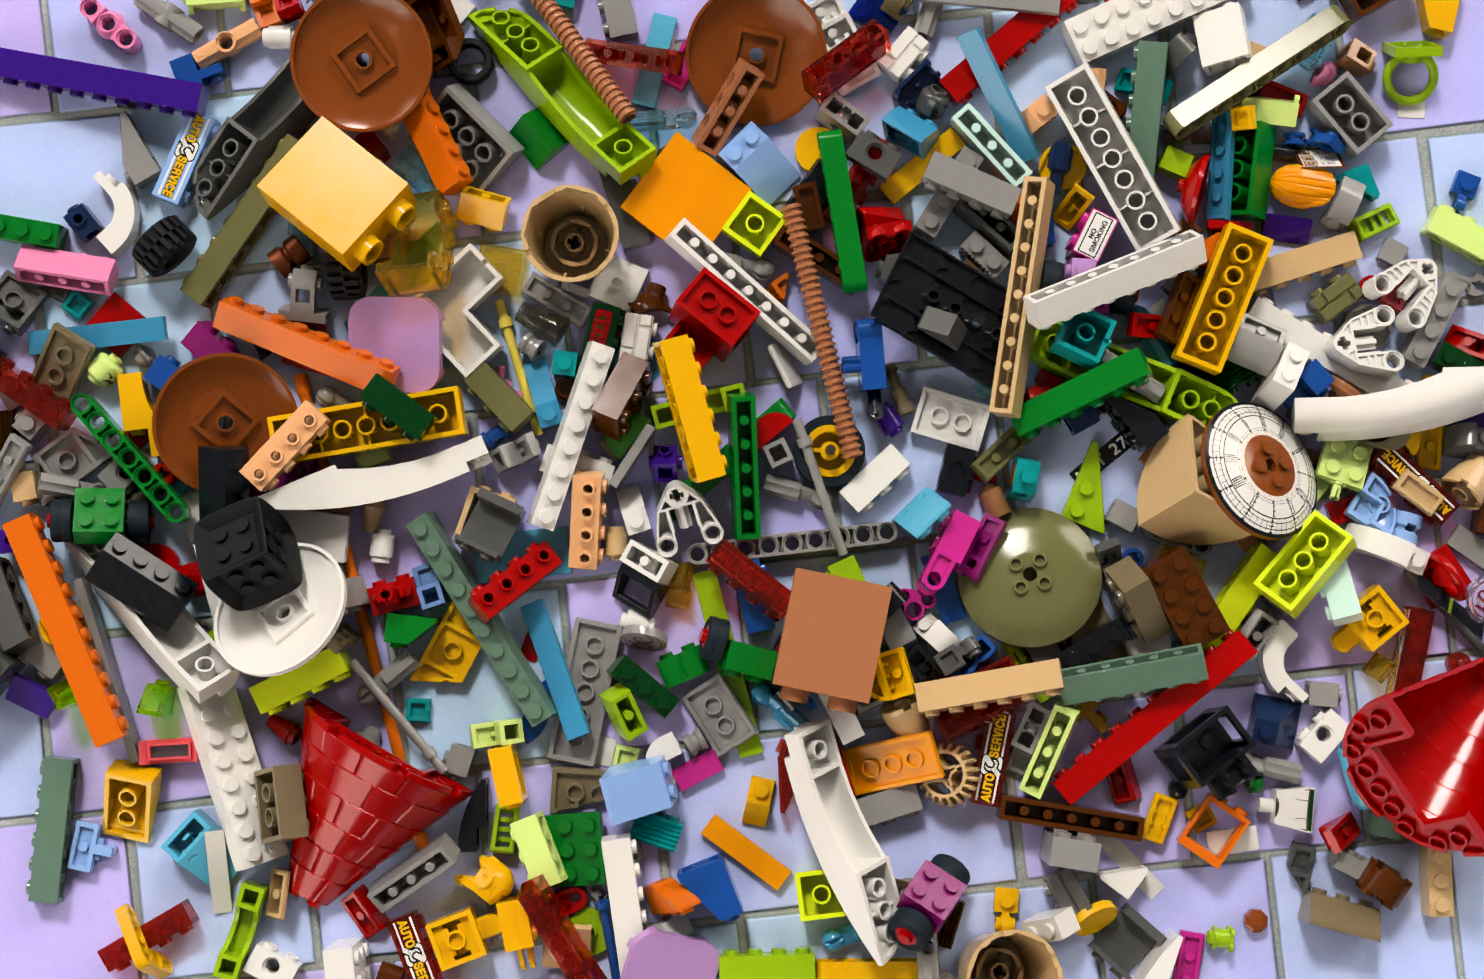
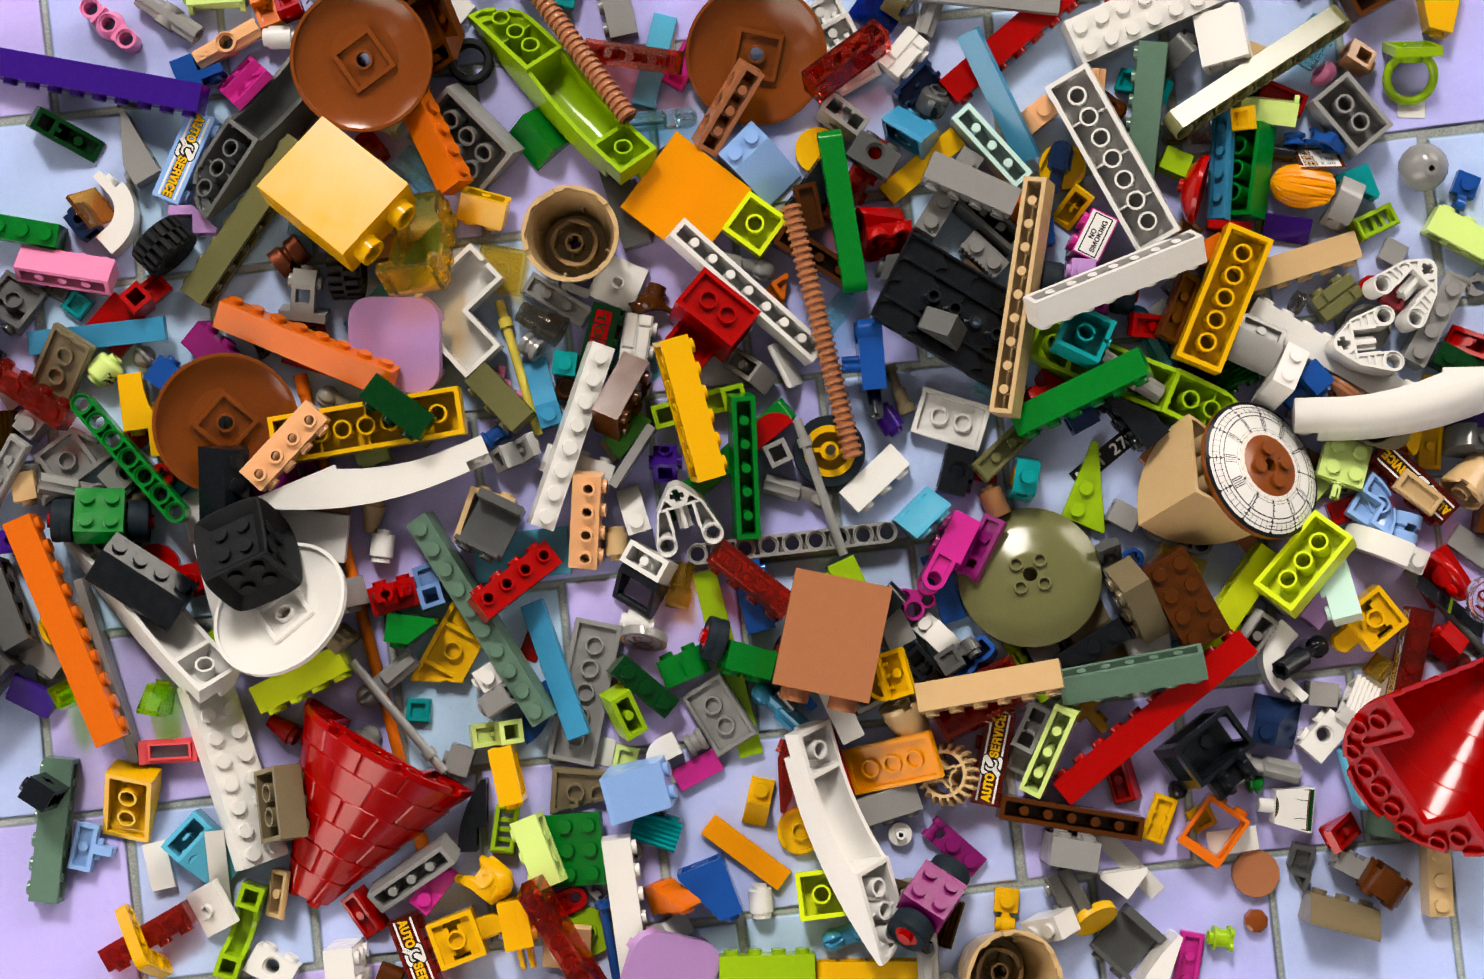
none -> black brick [17,772,70,813]
none -> dark green slope [26,106,105,163]
none -> clear orange piece [66,187,114,229]
none -> red brick [118,276,173,318]
none -> white tile [142,839,177,892]
none -> lavender slope [168,205,220,237]
none -> white plate [185,878,240,938]
none -> dark pink slope [217,55,273,111]
none -> dark pink slope [408,867,460,916]
none -> white brick [471,661,504,693]
none -> light grey brick [478,682,516,719]
none -> light grey slope [722,348,779,396]
none -> white brick [748,883,774,920]
none -> yellow tile [777,807,814,855]
none -> clear light blue panel [825,289,860,335]
none -> white tile [888,821,912,846]
none -> magenta plate [921,815,987,877]
none -> nougat tile [1231,849,1280,897]
none -> black piece [1272,635,1329,681]
none -> clear smoke tile [1287,290,1307,315]
none -> lavender brick [1298,593,1329,630]
none -> white brick [1335,675,1382,724]
none -> light grey piece [1398,143,1449,192]
none -> red brick [1424,620,1470,664]

